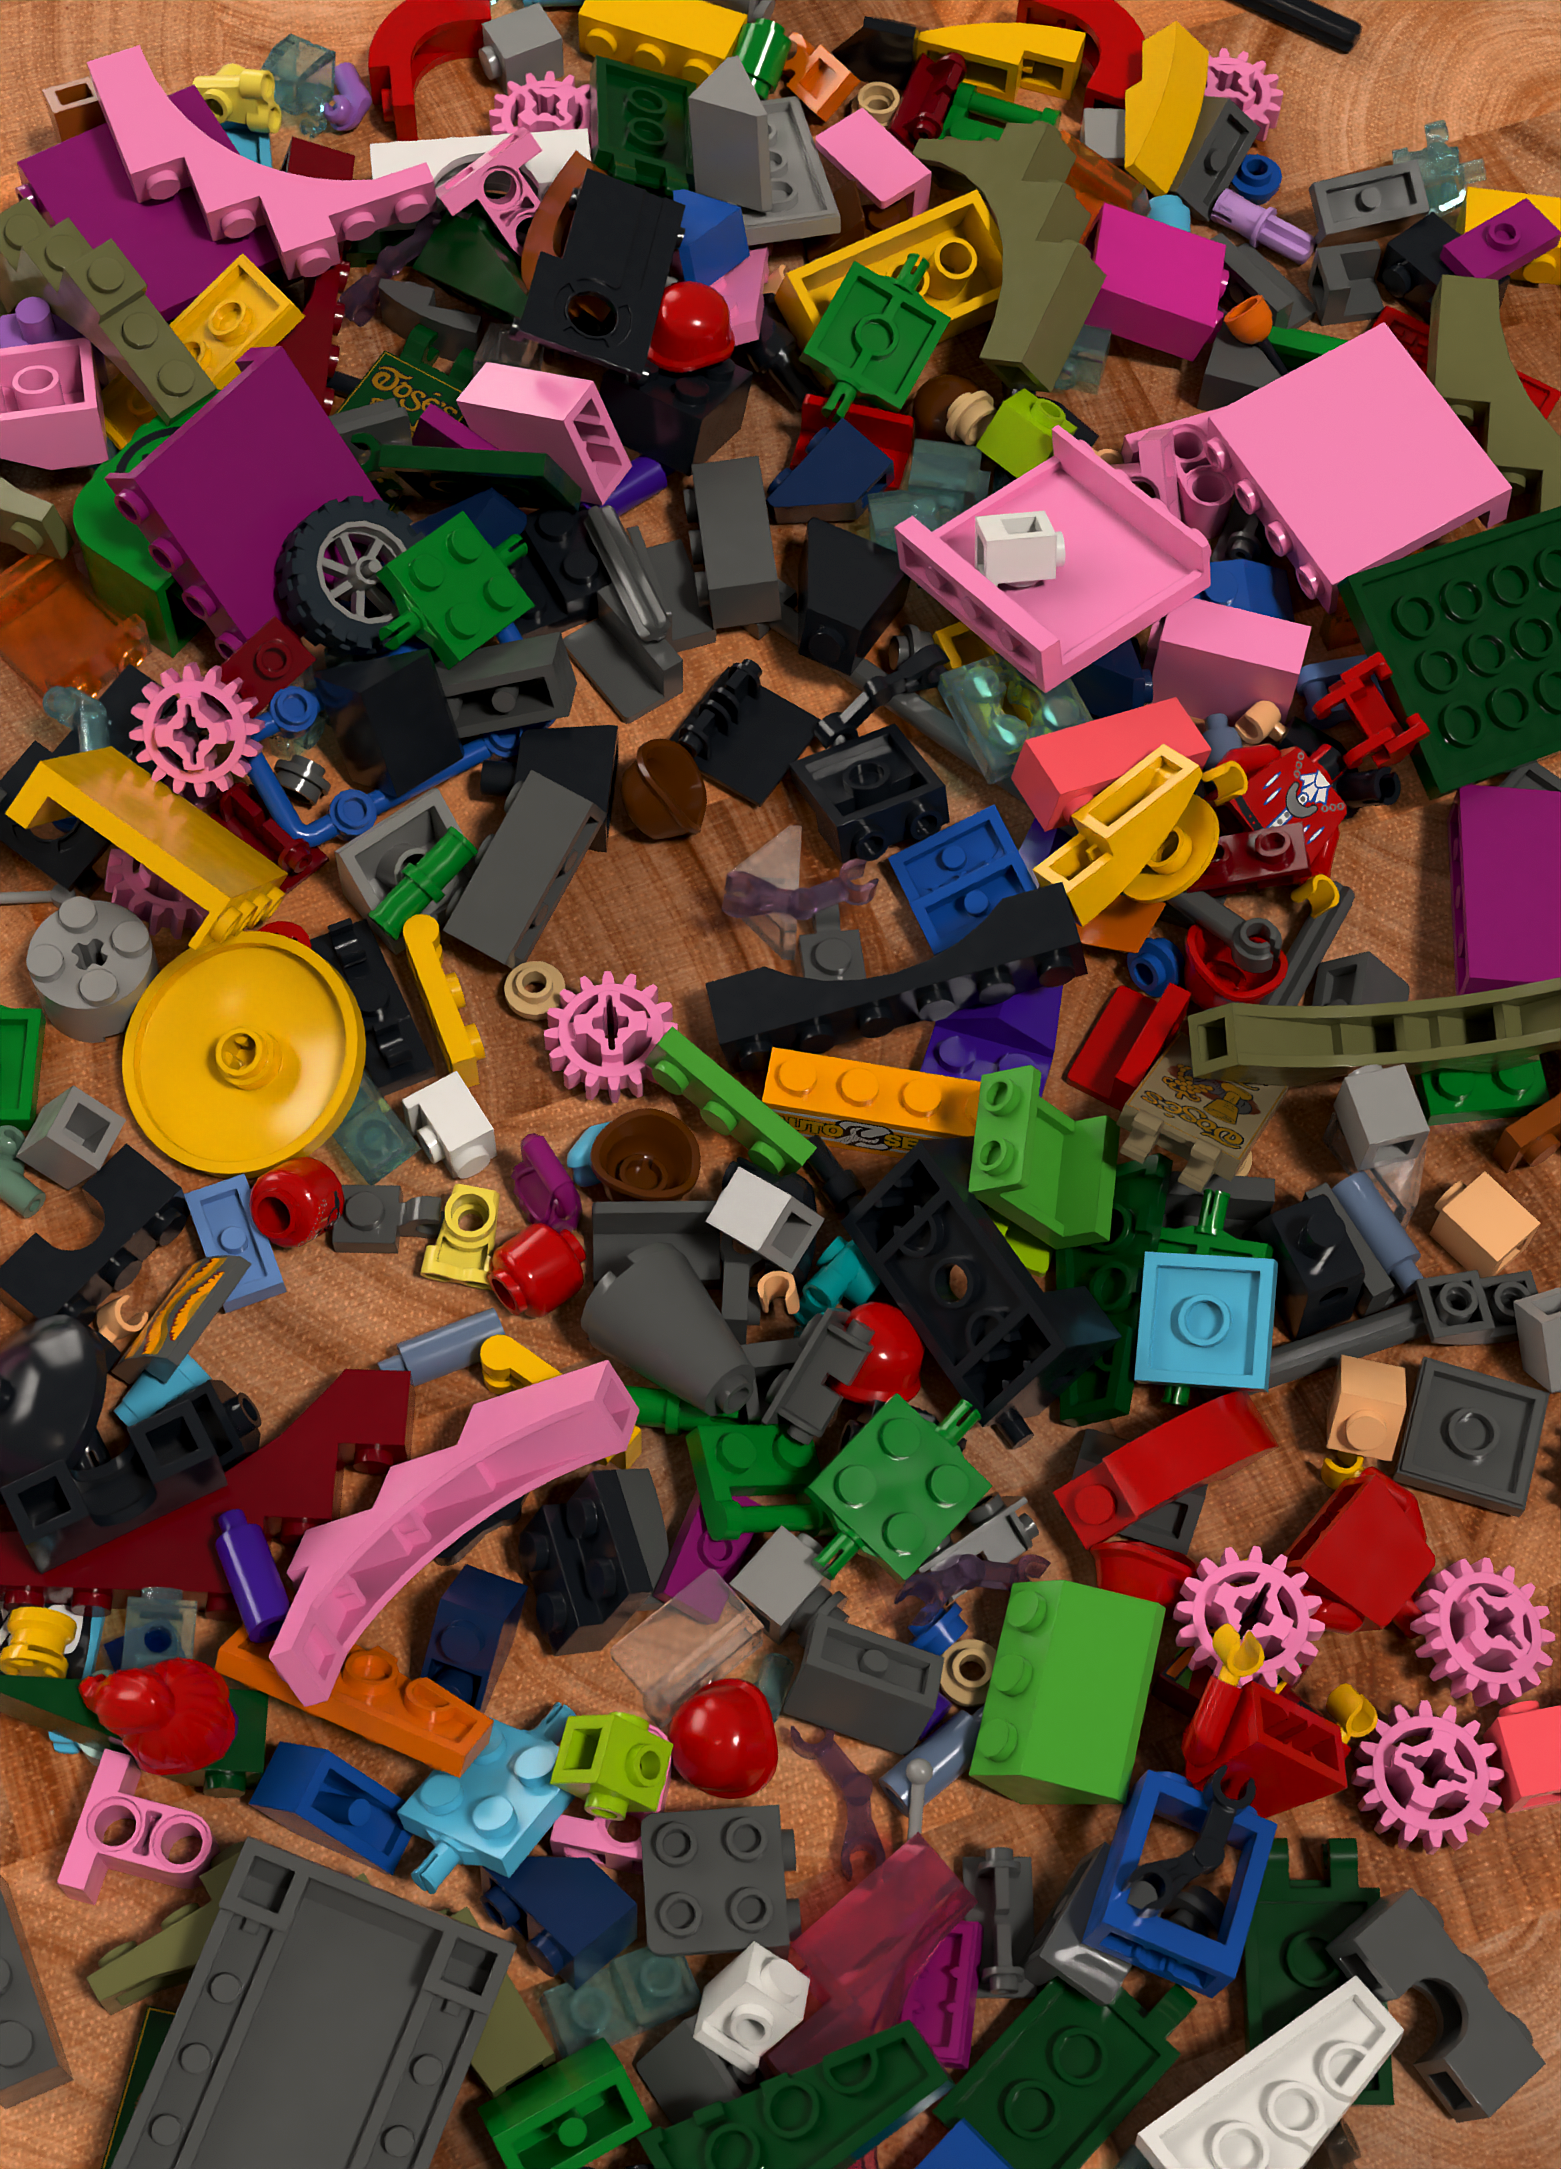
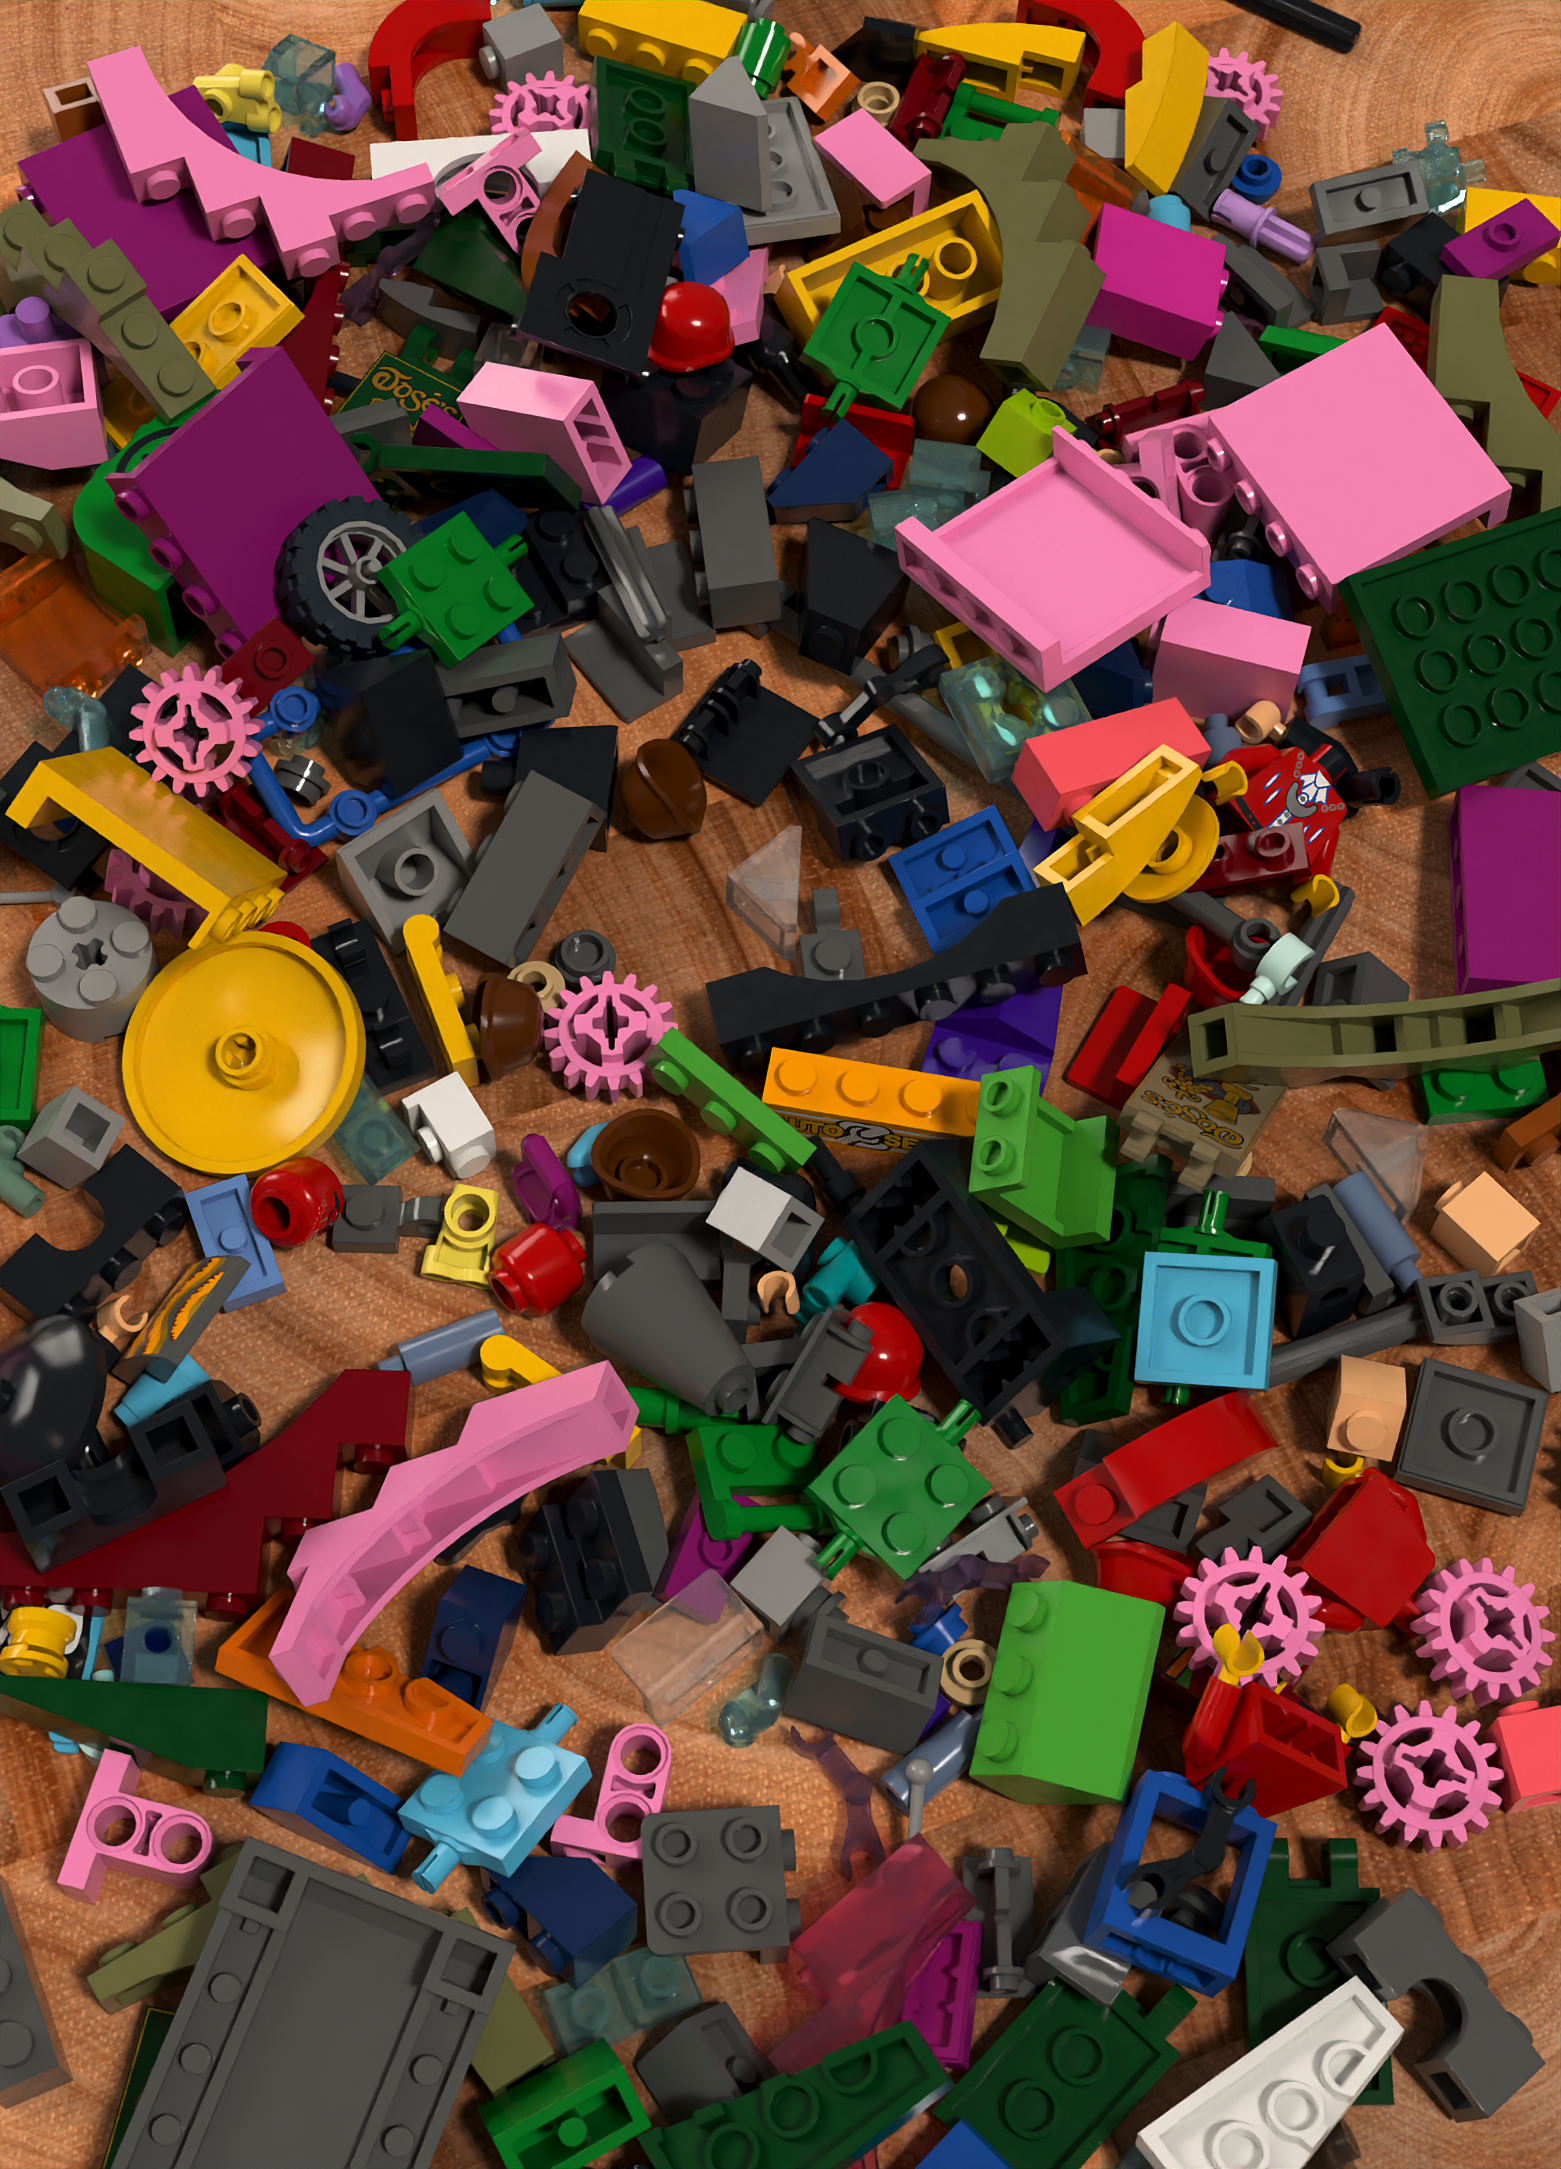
red hair [78,1657,239,1775] -> none
dark purple cylinder [215,1509,291,1643] -> none
green pin [367,826,479,941] -> none
lime brick [550,1712,674,1821] -> none
red helmet [668,1678,778,1799] -> none
white brick [693,1941,810,2076] -> none
piece [722,859,879,920] -> none
tan plate [946,391,997,445] -> none
white brick [975,511,1065,587] -> none
orange sticker [1075,895,1166,953] -> none
blue plate [1127,938,1185,997] -> none
orange hinge [1224,295,1289,377] -> none
red piece [1312,651,1431,769] -> none
light grey brick [1333,1064,1430,1171] -> none
none -> reddish brown helmet [472,972,544,1081]
none -> dark grey plate [555,929,616,988]
none -> dark red hinge [1085,378,1205,454]
none -> dark grey plate [1195,1474,1312,1567]
none -> light aqua piece [1239,933,1316,1005]

